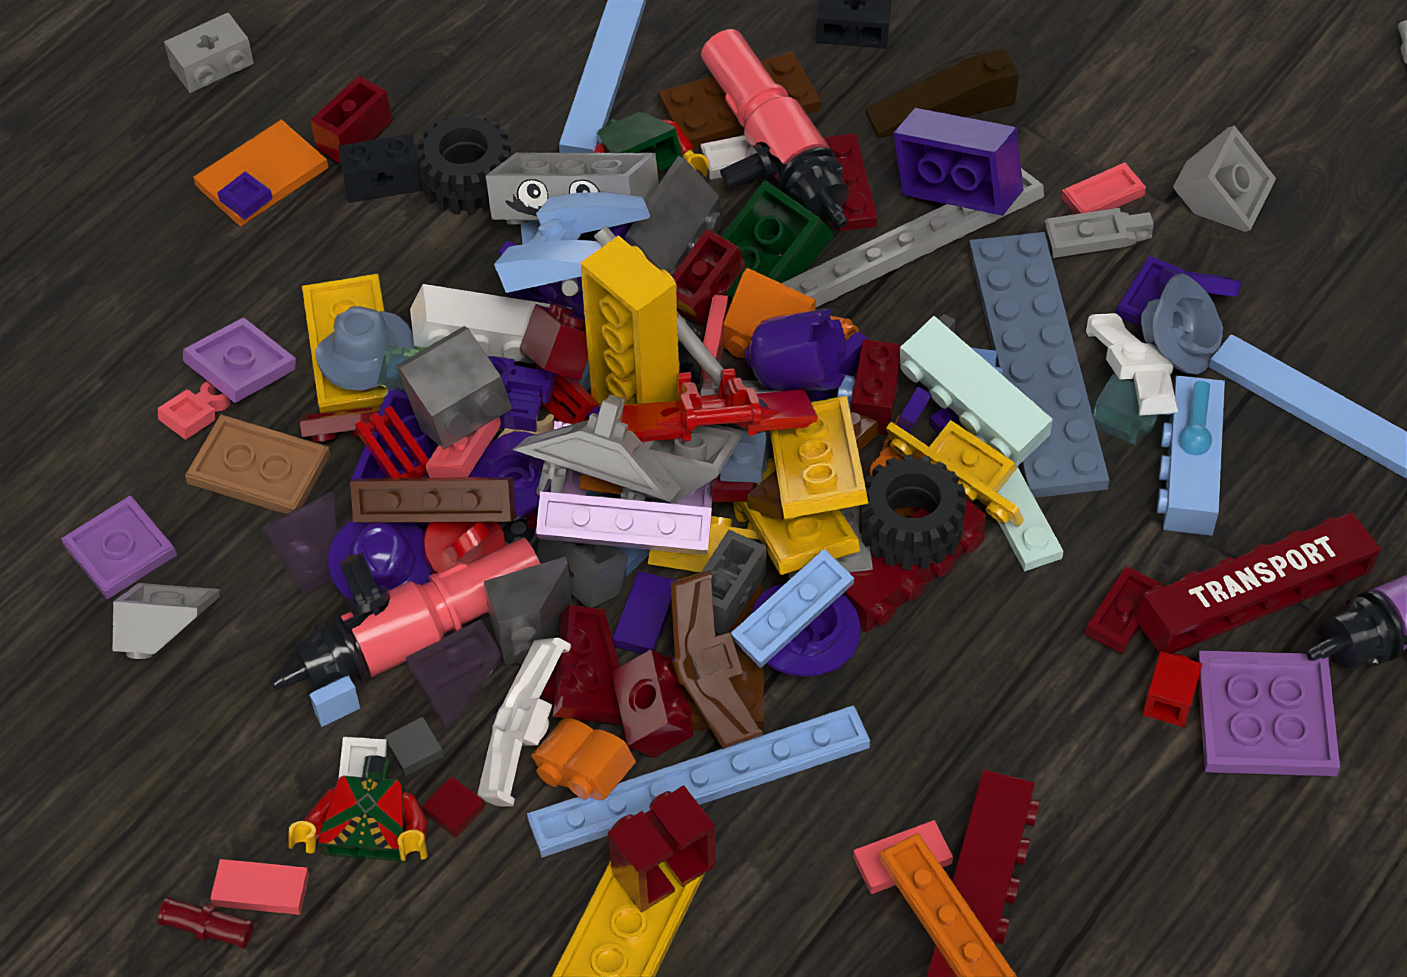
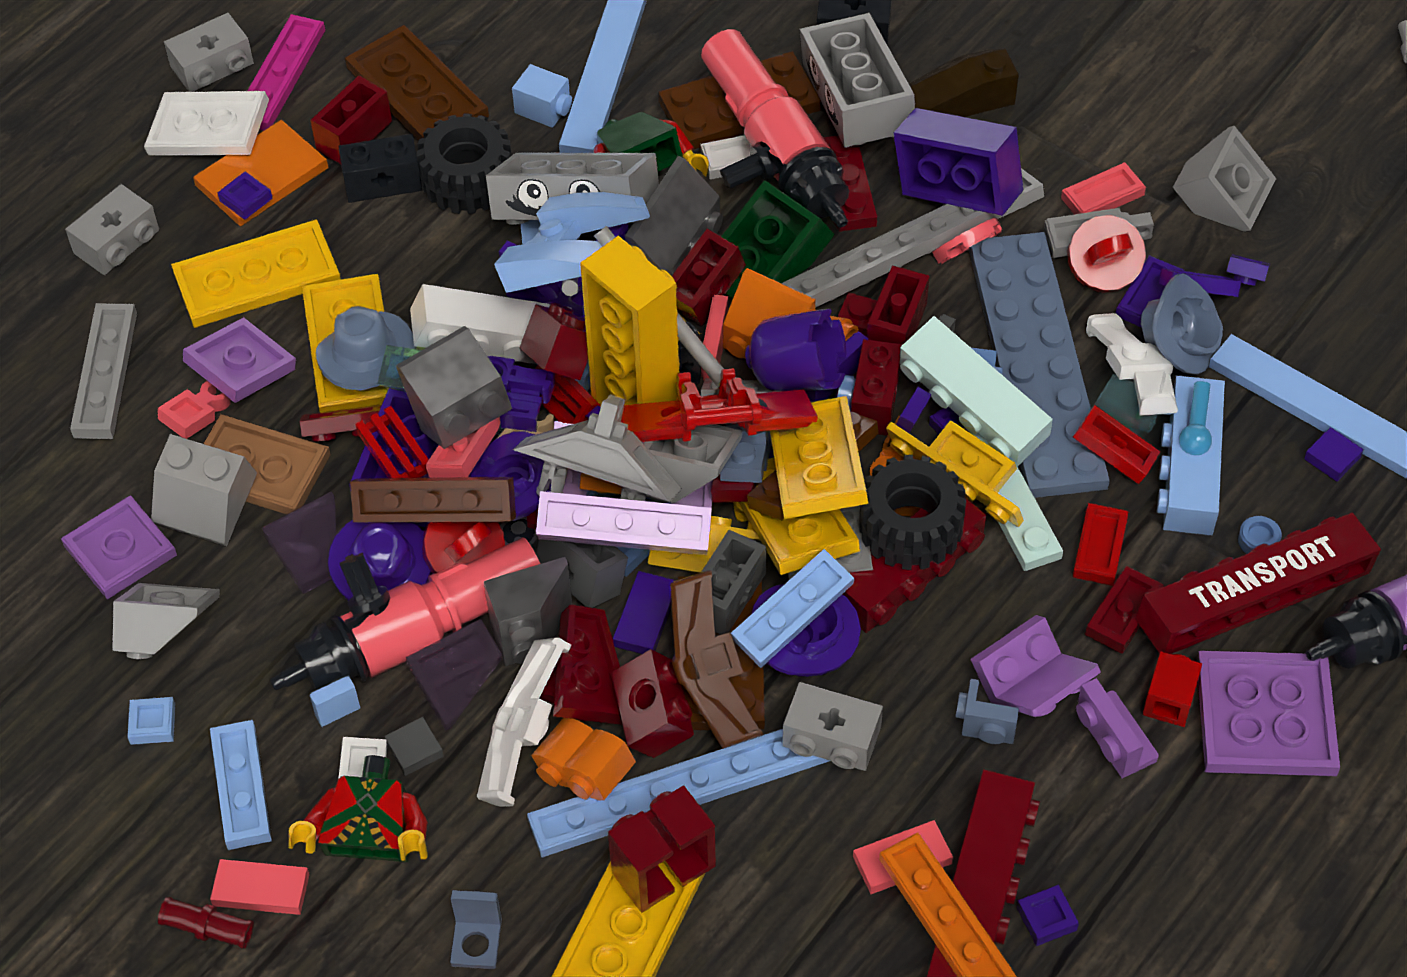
dark red tile [422,776,485,838] -> none
none -> light grey brick [65,184,159,275]
none -> light grey plate [70,303,137,439]
none -> light blue tile [128,697,175,745]
none -> white tile [144,91,269,155]
none -> light grey slope [151,434,257,546]
none -> yellow tile [171,219,341,328]
none -> light blue plate [210,720,272,850]
none -> dark pink tile [247,14,325,130]
none -> reddish brown plate [345,25,489,141]
none -> sand blue bracket [450,890,502,969]
none -> light blue brick [512,64,572,128]
none -> light grey brick [783,682,883,771]
none -> light grey brick [800,13,915,148]
none -> dark red plate [838,292,878,337]
none -> dark red brick [867,265,930,344]
none -> coral tile [932,218,1002,264]
none -> sand blue bracket [956,679,1019,744]
none -> medium lavender bracket [970,615,1101,717]
none -> dark purple tile [1017,885,1079,946]
none -> tile [1067,215,1146,293]
none -> red tile [1073,405,1160,484]
none -> red tile [1073,503,1129,586]
none -> medium lavender bracket [1076,678,1159,778]
none -> dark purple plate [1227,254,1270,286]
none -> medium blue tile [1238,516,1282,554]
none -> dark purple tile [1304,427,1364,482]

